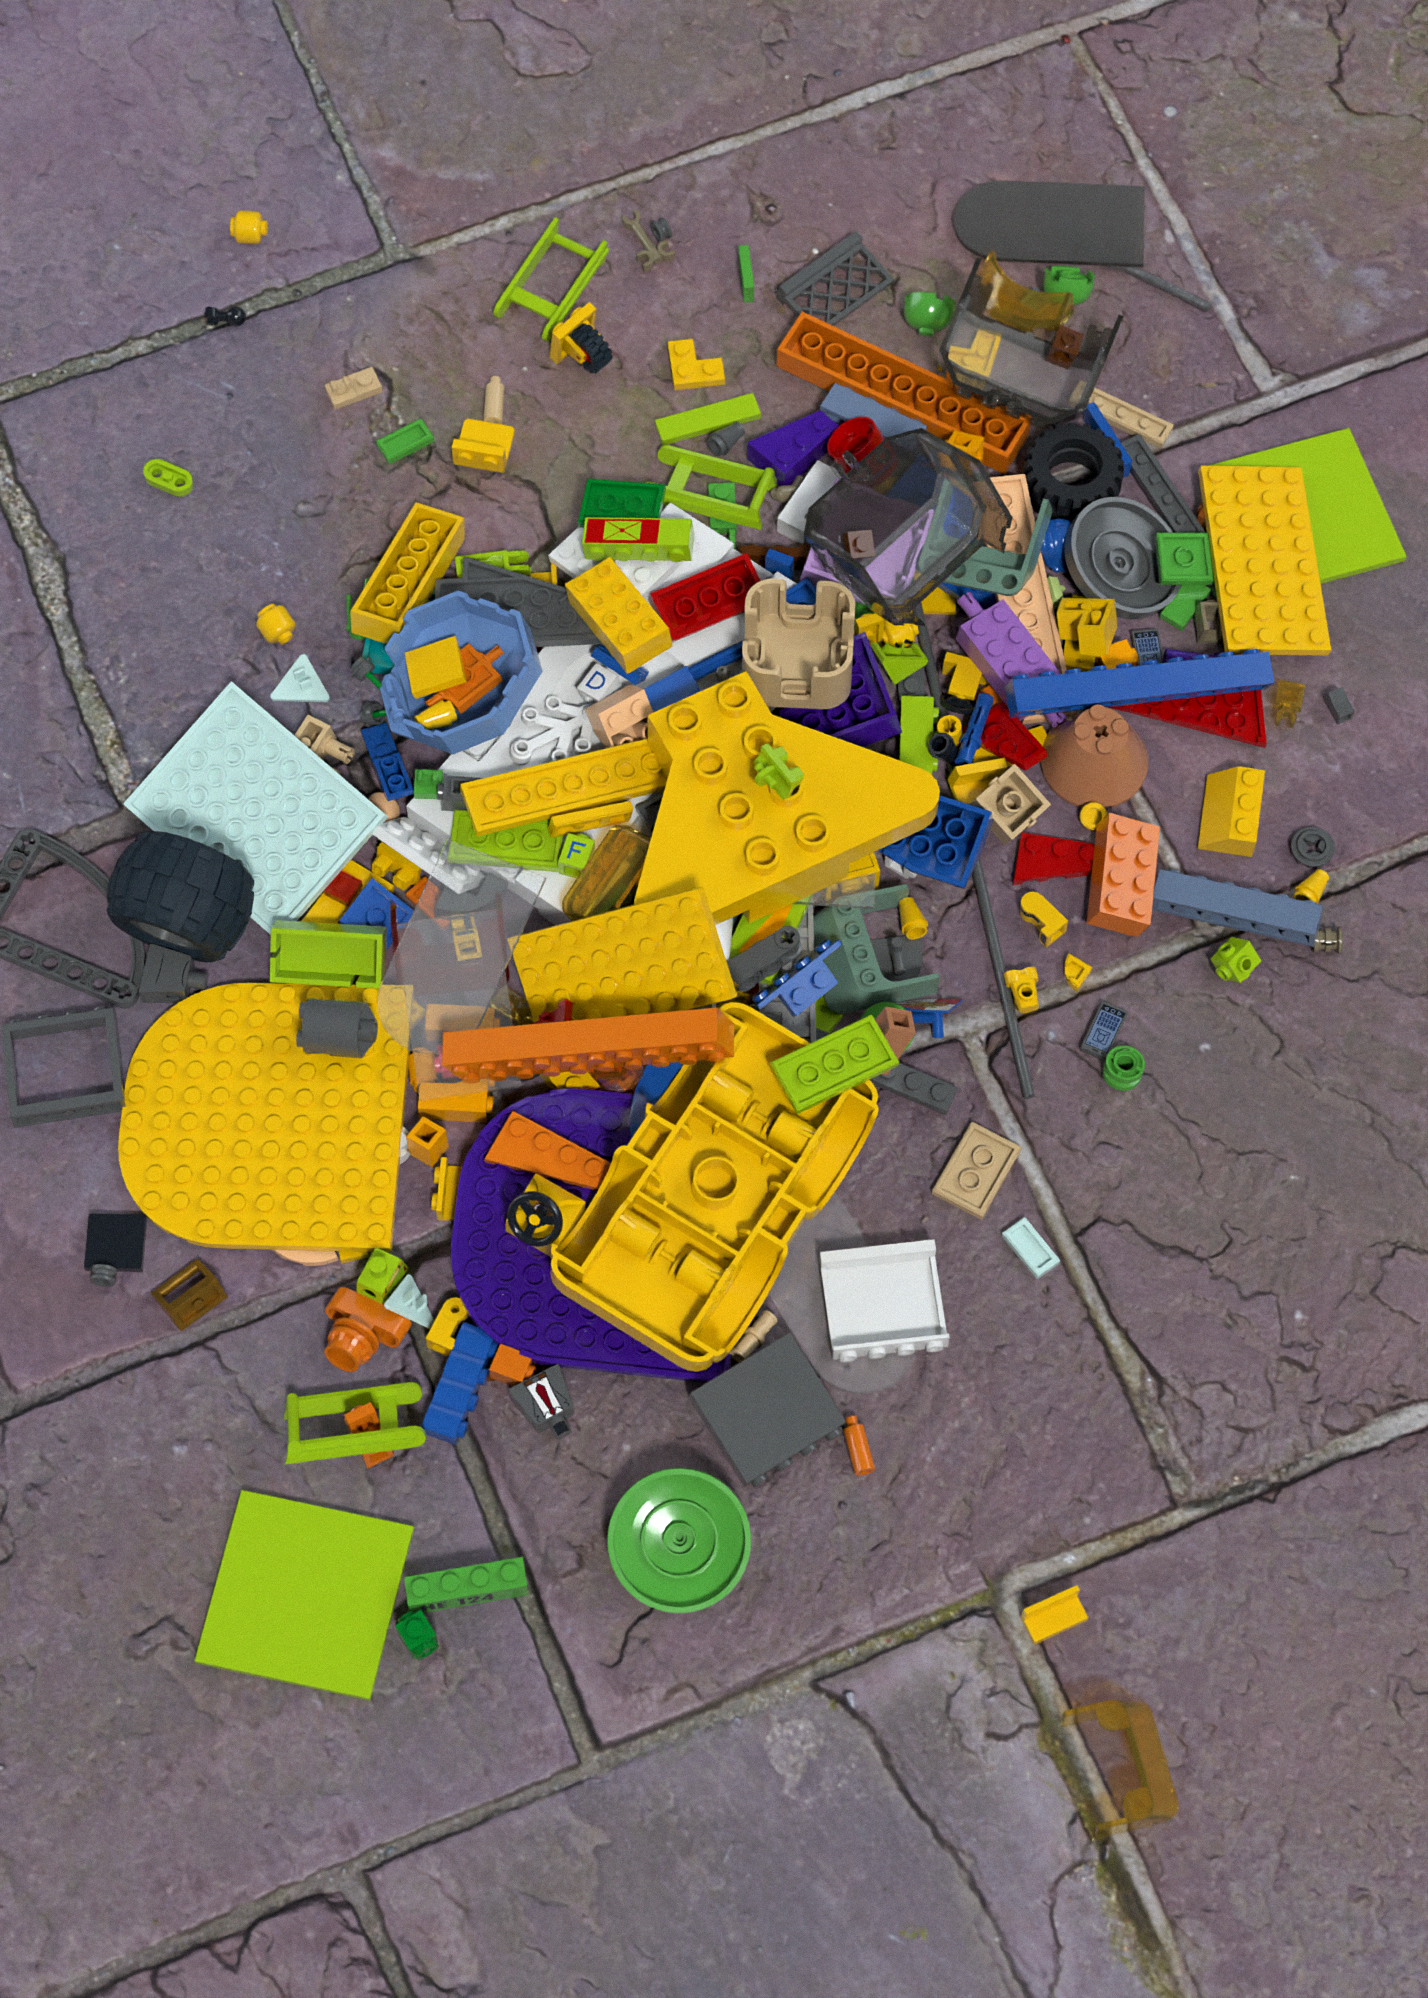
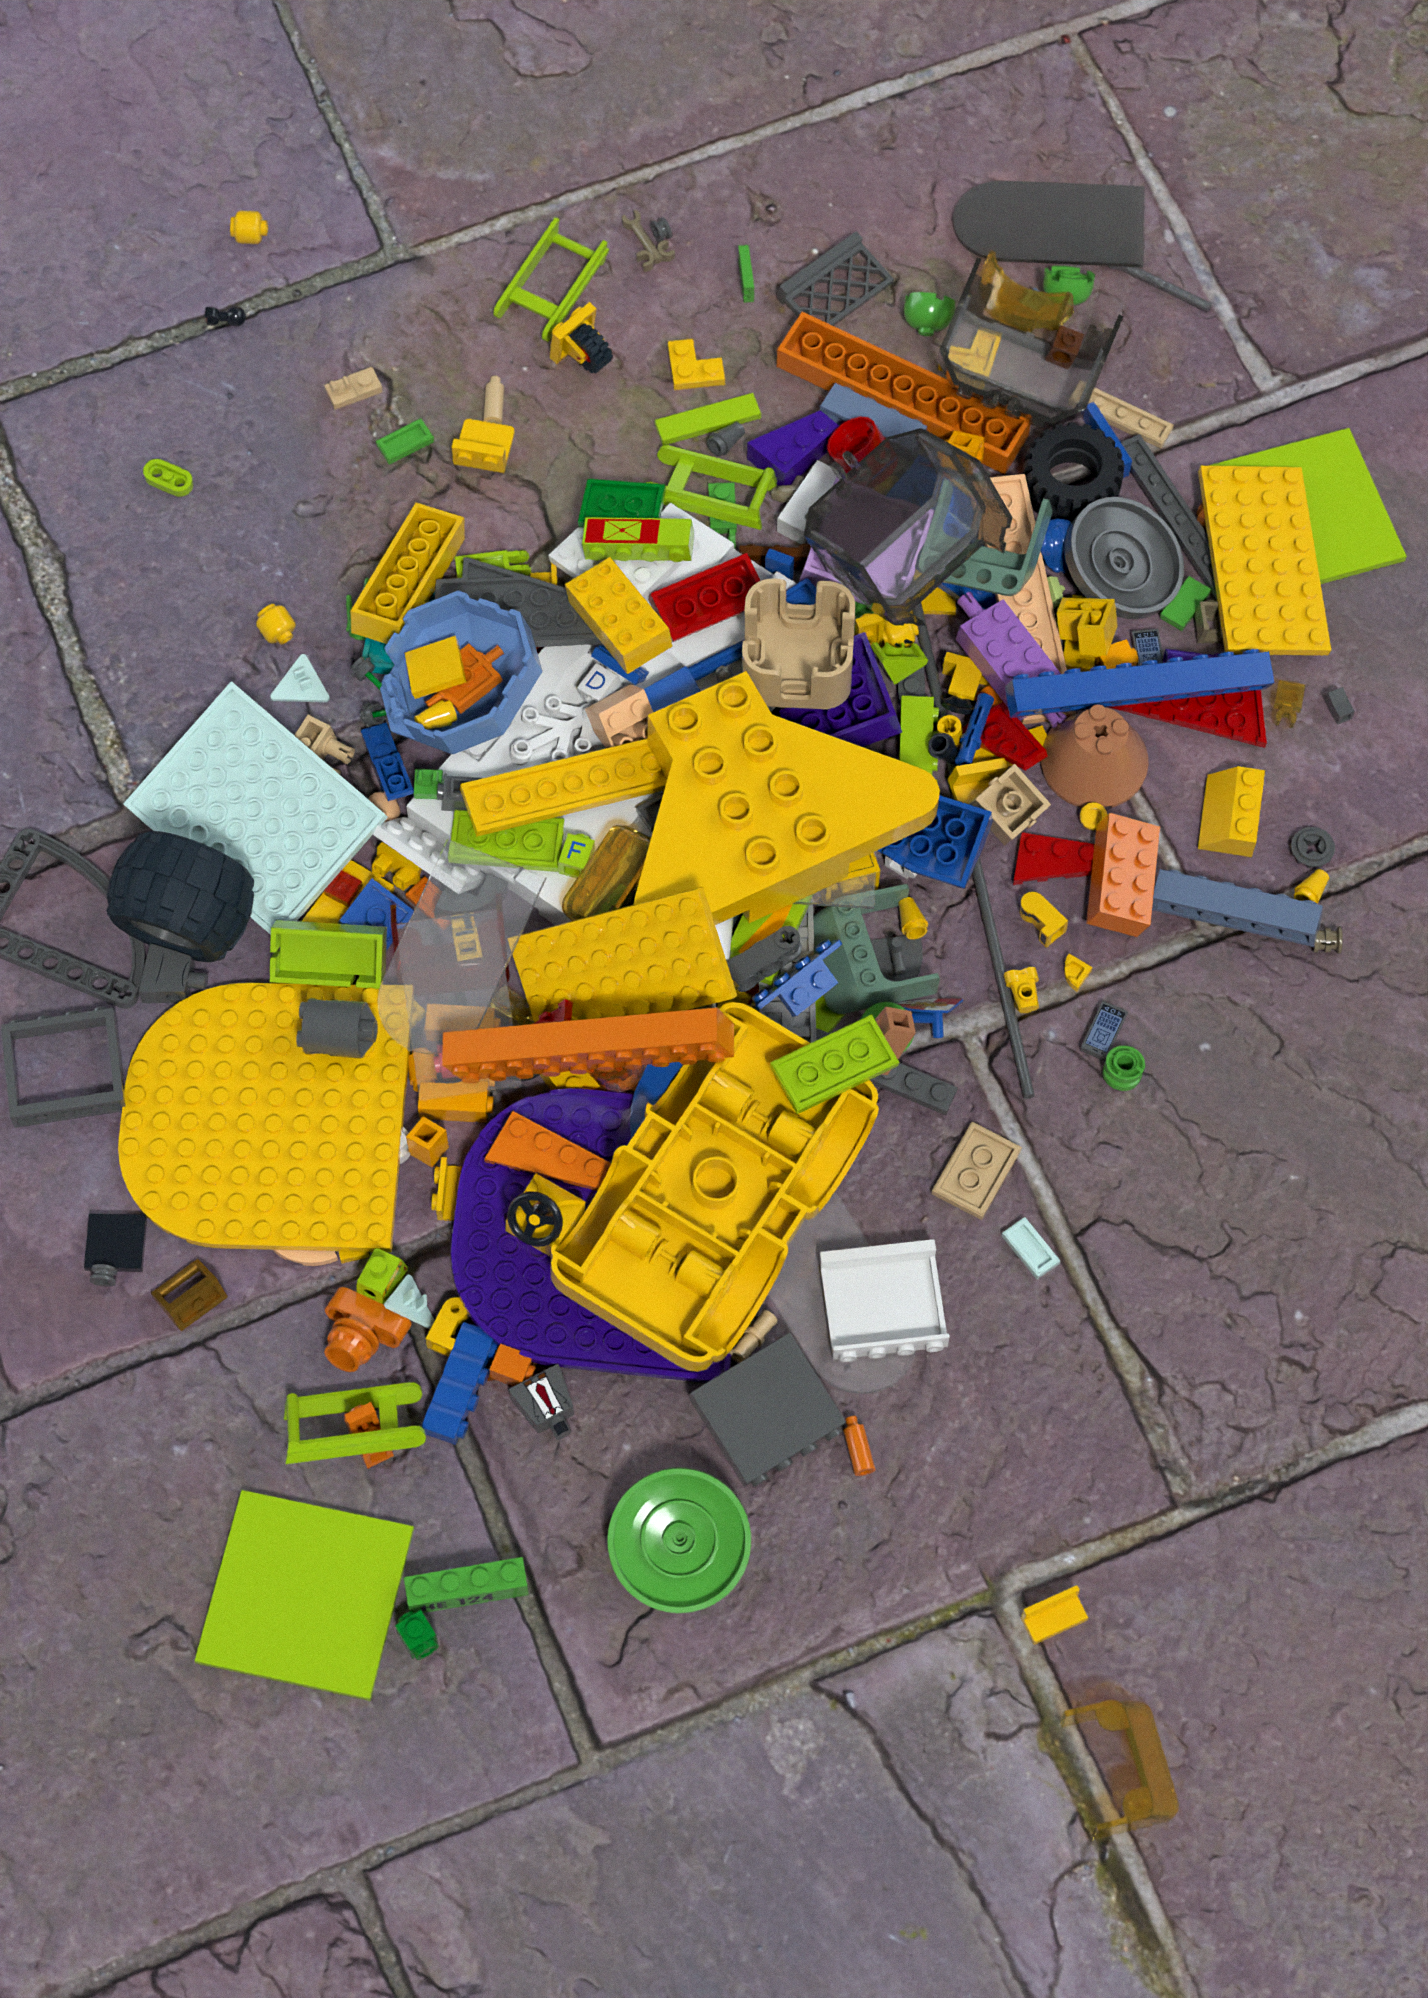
yellow tile [548,801,633,837] -> none
lime hips [753,743,804,800] -> none
plate [843,529,876,560] -> none
bright green tile [1155,533,1214,585] -> none
lime brick [1211,937,1261,983] -> none

